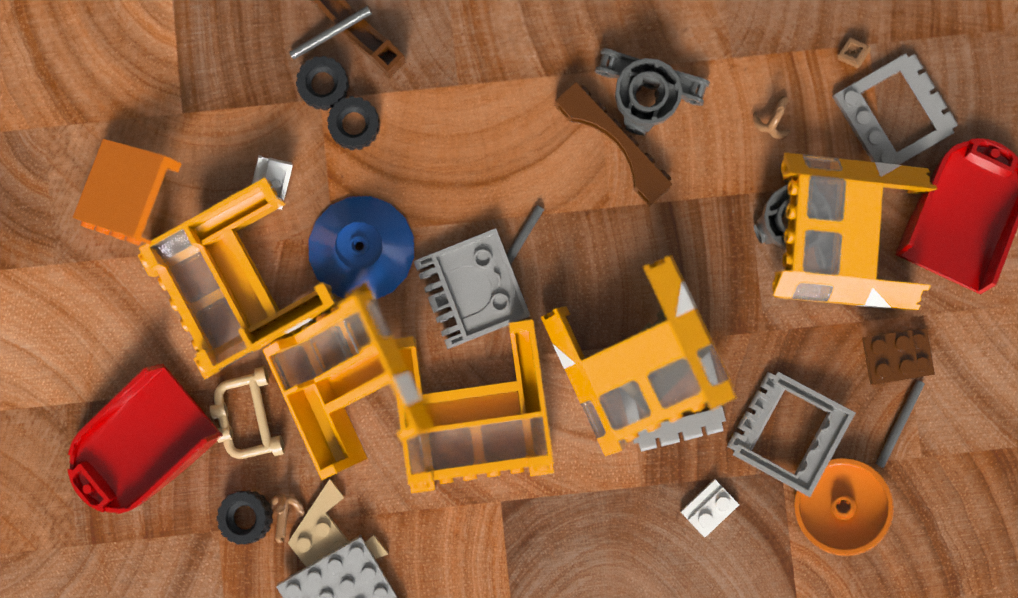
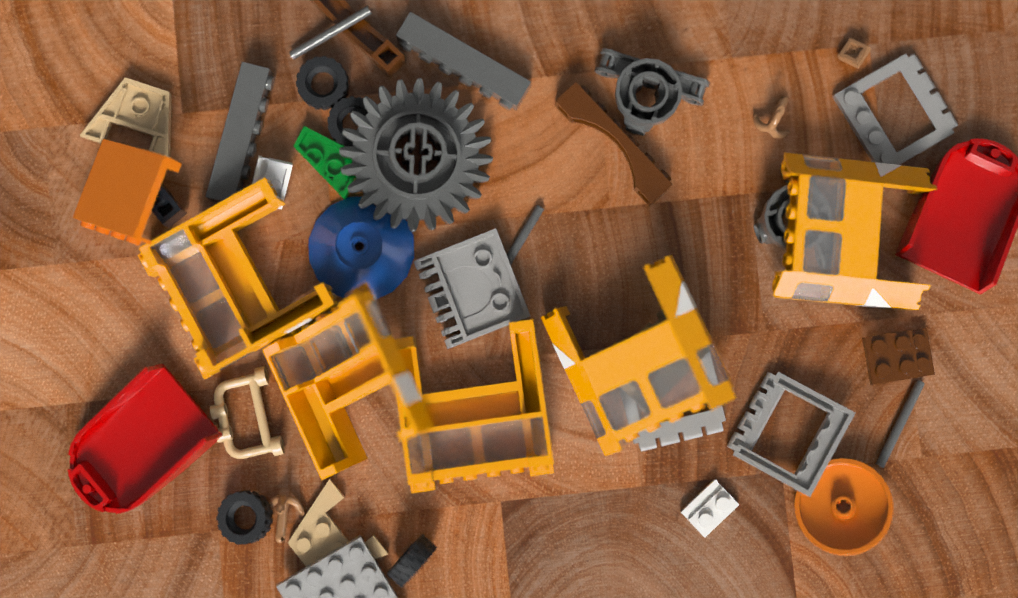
none -> tan wing [80,77,171,158]
none -> black brick [151,183,188,228]
none -> dark grey brick [205,62,275,203]
none -> green wing [293,126,356,200]
none -> dark grey gear [339,78,493,232]
none -> black tyre [387,534,437,587]
none -> dark grey brick [396,12,531,111]

